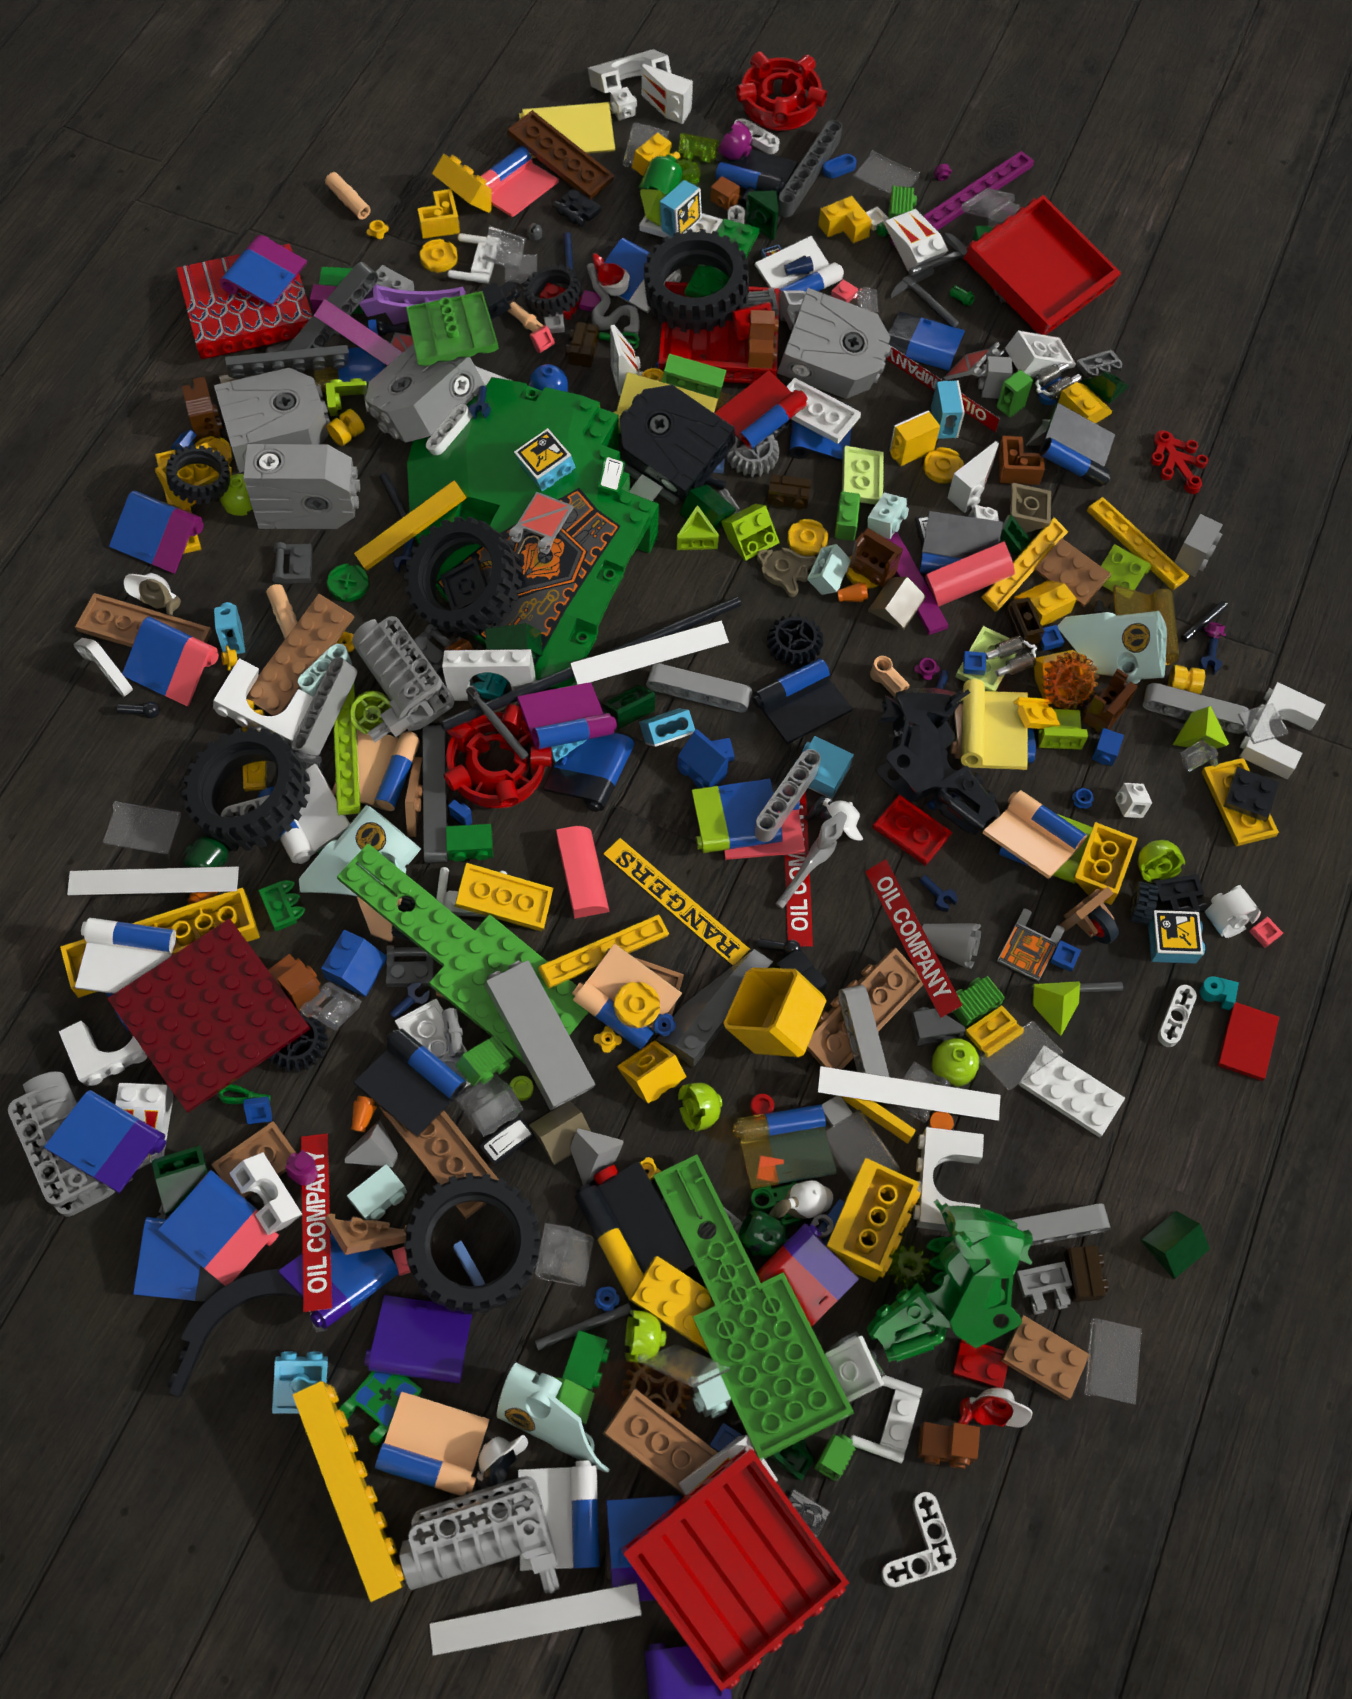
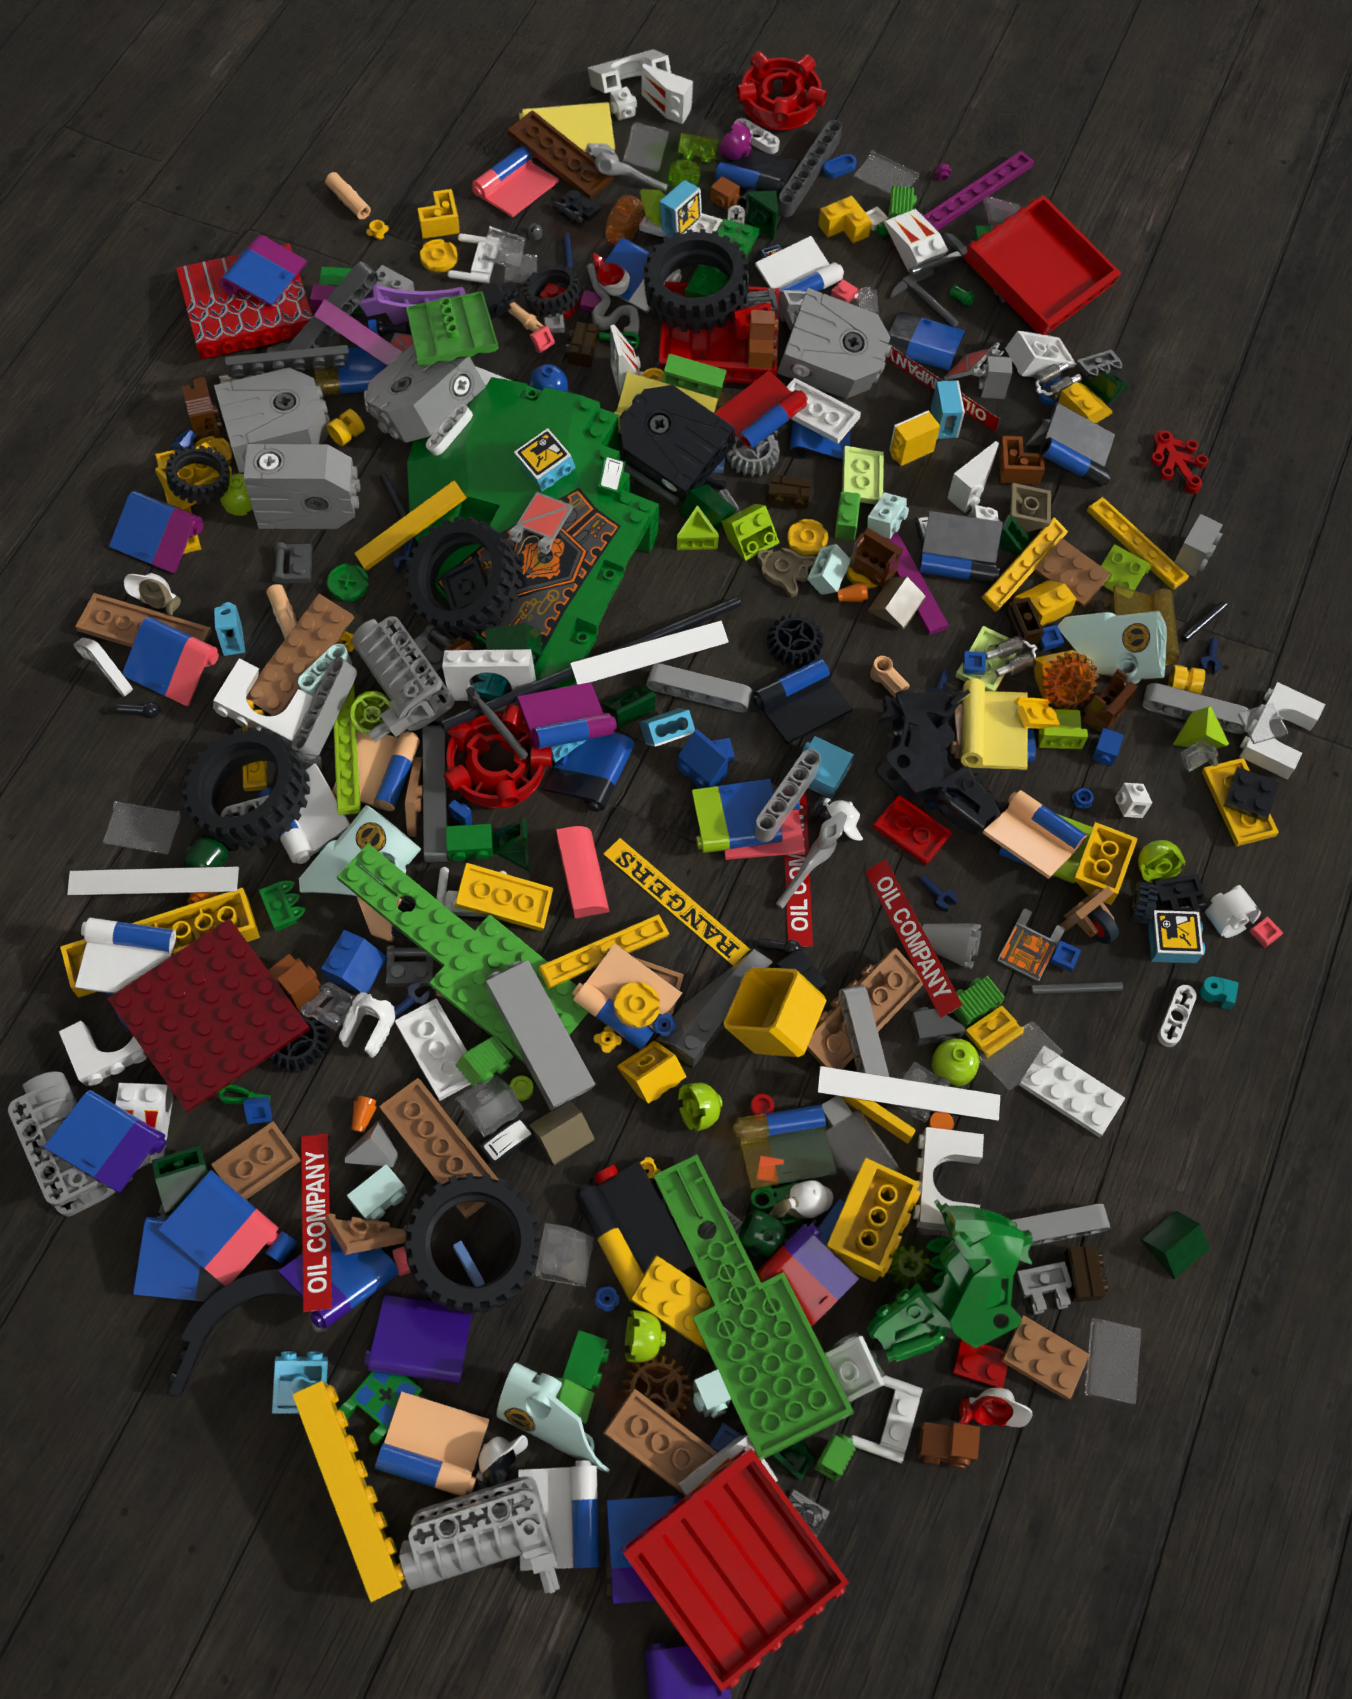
yellow plate [221,645,237,671] -> none
white arch [229,1153,302,1235] -> none
magenta plate [285,1150,318,1185] -> none
lime bracket [326,378,368,416] -> none
black door [354,1029,467,1137] -> none
white sticker [430,1584,641,1655] -> none
yellow slope [432,154,492,213] -> none
light grey pin [442,1008,465,1058] -> none
dark blue bar [469,386,491,419] -> none
dark grey bar [535,1303,631,1351] -> none
light grey slope [570,1128,623,1186] -> none
white sticker [630,474,663,501] -> none
yellow brick [632,132,680,176] -> none
green cylinder [638,154,682,196] -> none
clear piece [638,1344,730,1388] -> none
dark blue cone [784,255,814,276] -> none
light grey bush [810,1214,834,1239] -> none
white beam [881,1492,956,1588] -> none
magenta plate [914,658,940,681] -> none
yellow tile [923,447,964,484] -> none
coral brick [925,542,1015,607] -> none
clear tile [962,188,1015,218] -> none
bright green brick [996,370,1033,417] -> none
lime slope [1032,981,1080,1036] -> none
magenta plate [1204,622,1226,638] -> none
red tile [1217,1002,1279,1081] -> none
none -> blue piece [265,1231,298,1265]
none -> white piece [339,992,395,1058]
none -> dark green slope [493,817,530,872]
none -> light grey animal [586,143,668,192]
none -> clear orange gear [605,194,644,246]

